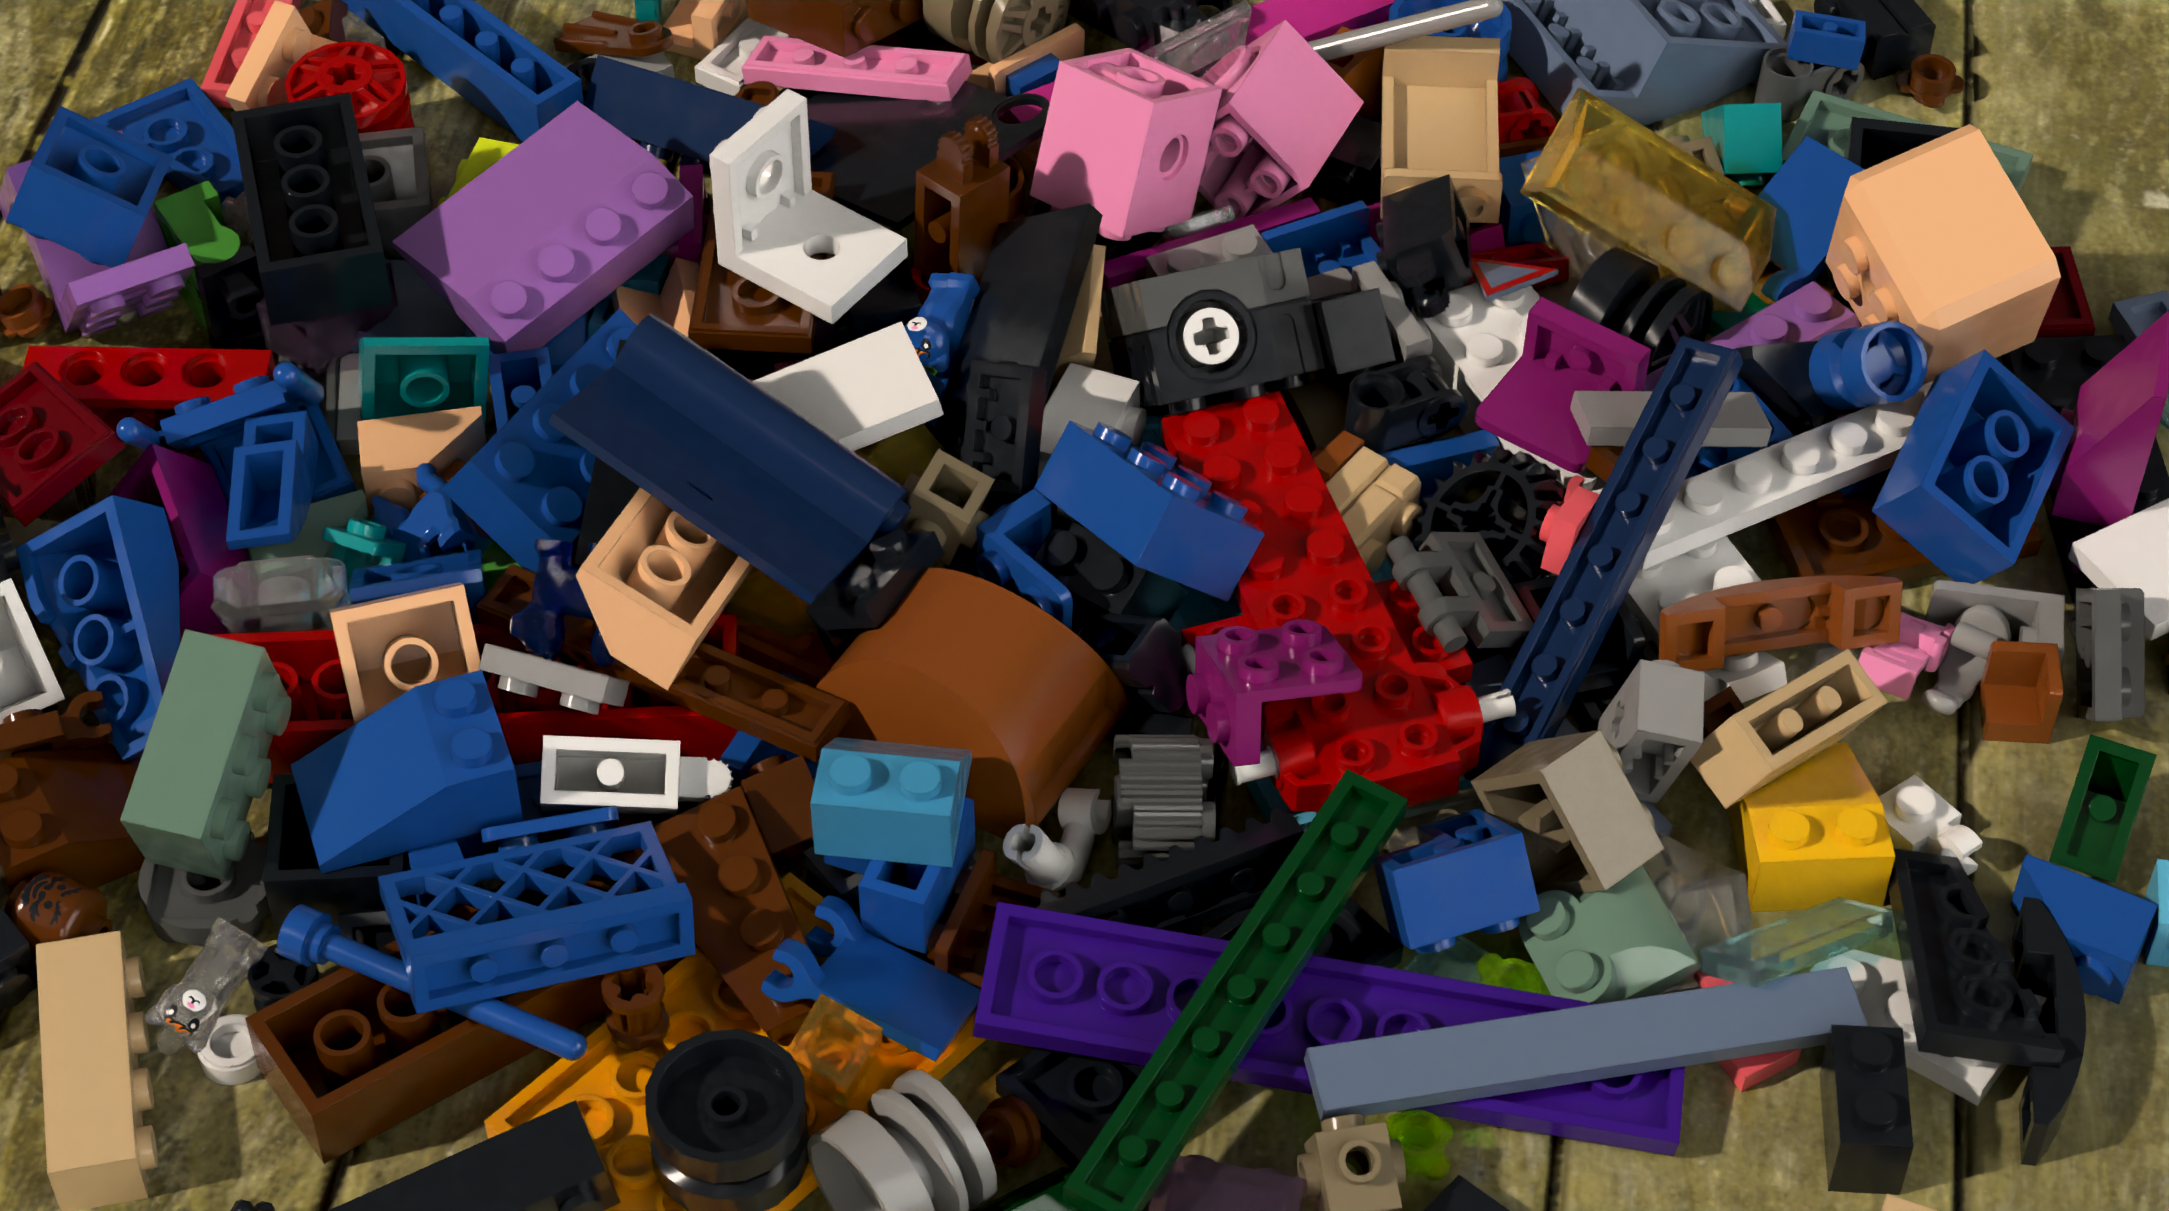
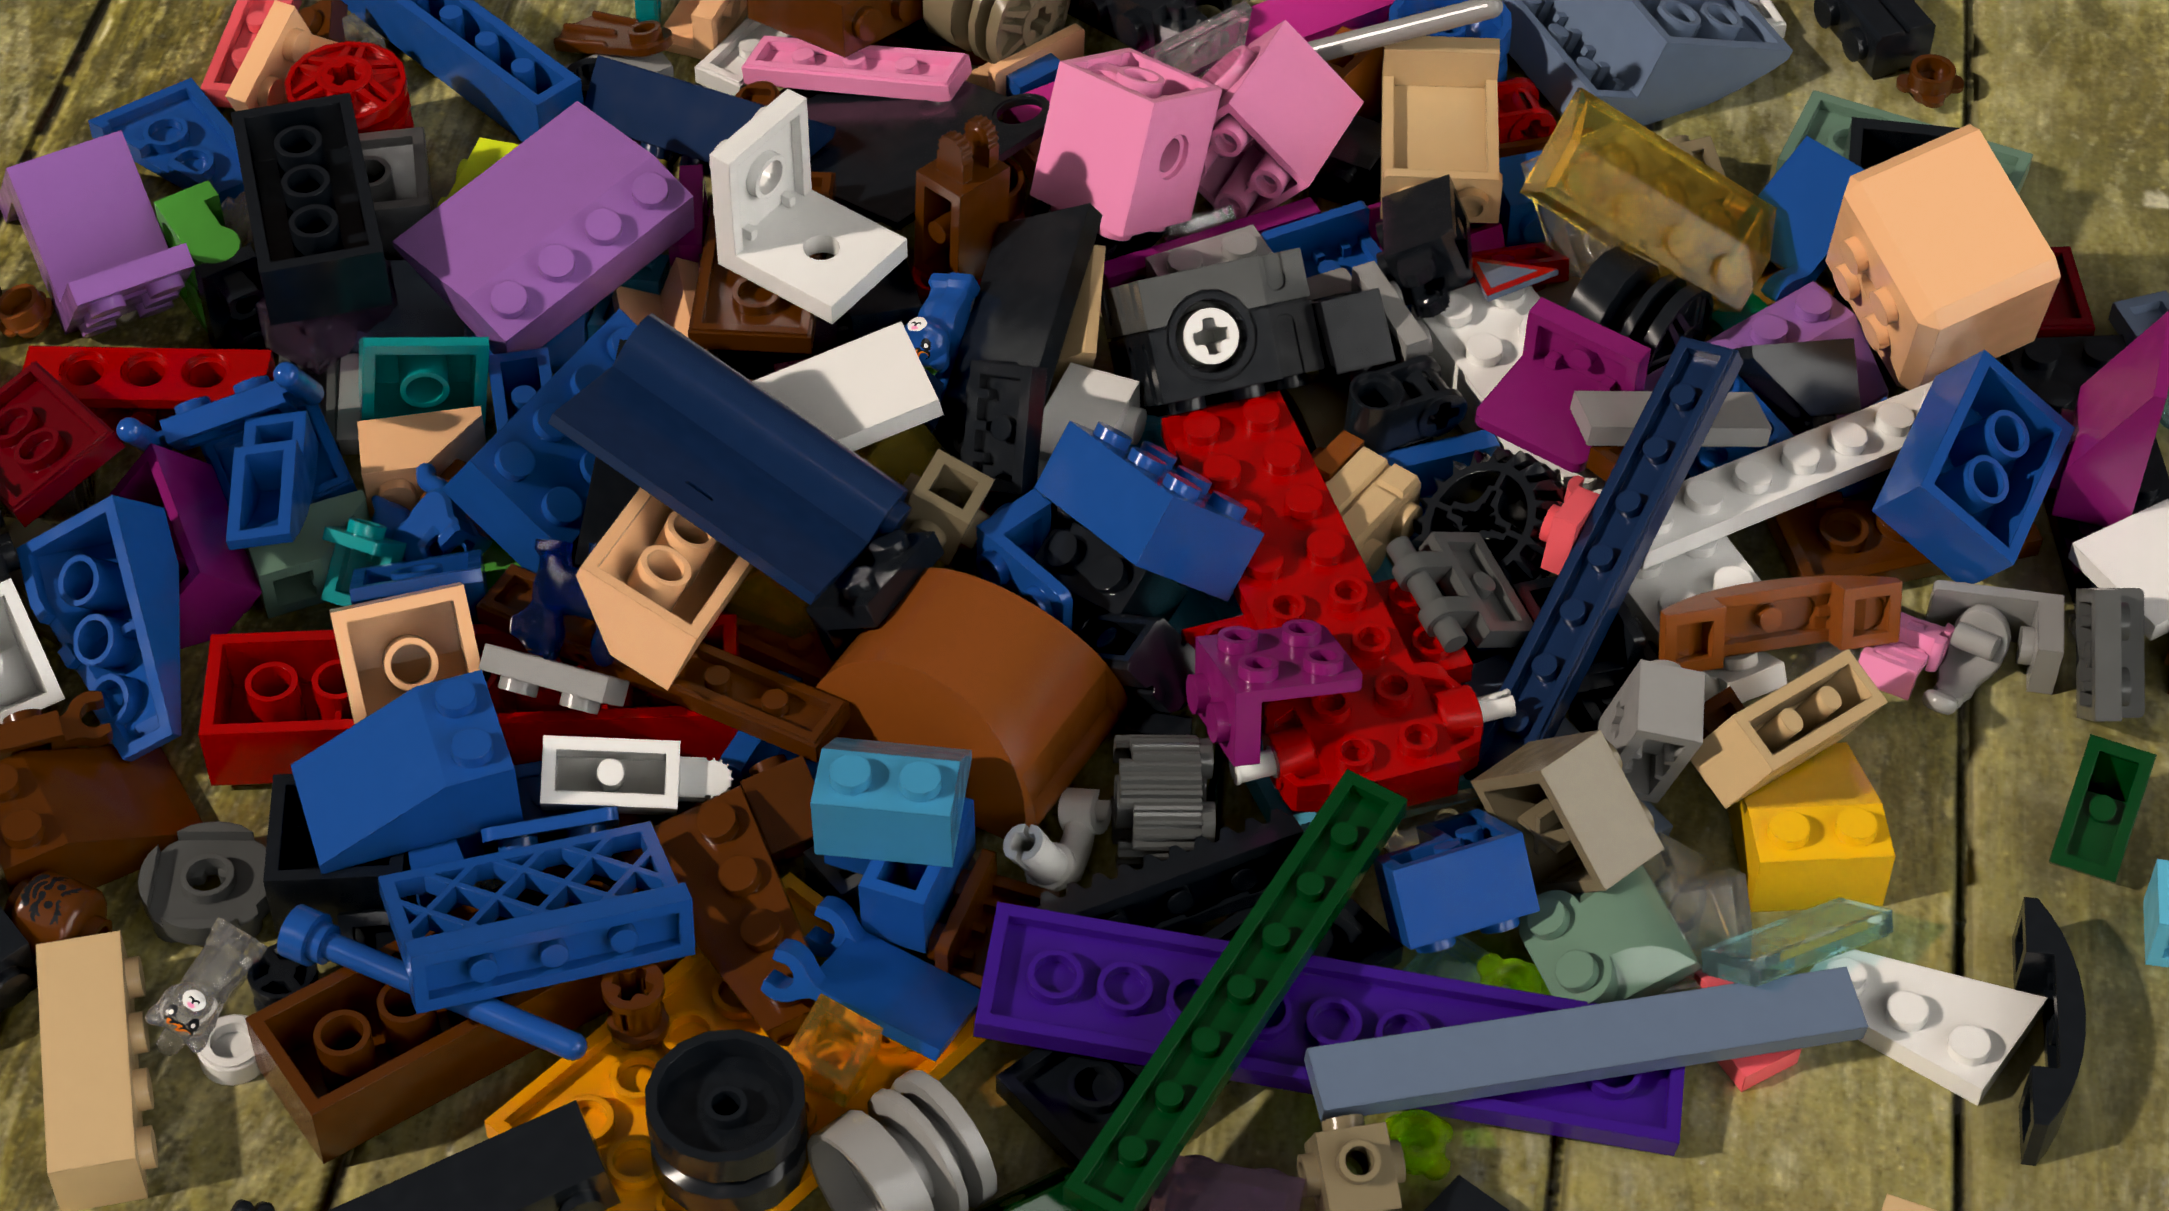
blue slope [6,106,173,268] -> none
sand green brick [120,629,292,880] -> none
clear slope [211,555,352,634] -> none
reddish brown plate [976,1095,1041,1168] -> none
teal slope [1701,103,1783,187] -> none
dark grey piece [1754,44,1865,122] -> none
blue piece [1787,10,1866,71] -> none
blue wheel [1809,321,1927,410] -> none
black brick [1819,1024,1914,1195] -> none
white plate [1879,775,1983,875] -> none
black wing [1888,848,2065,1068] -> none
dark orange panel [1978,641,2063,744] -> none
blue slope [2010,854,2159,1004] -> none

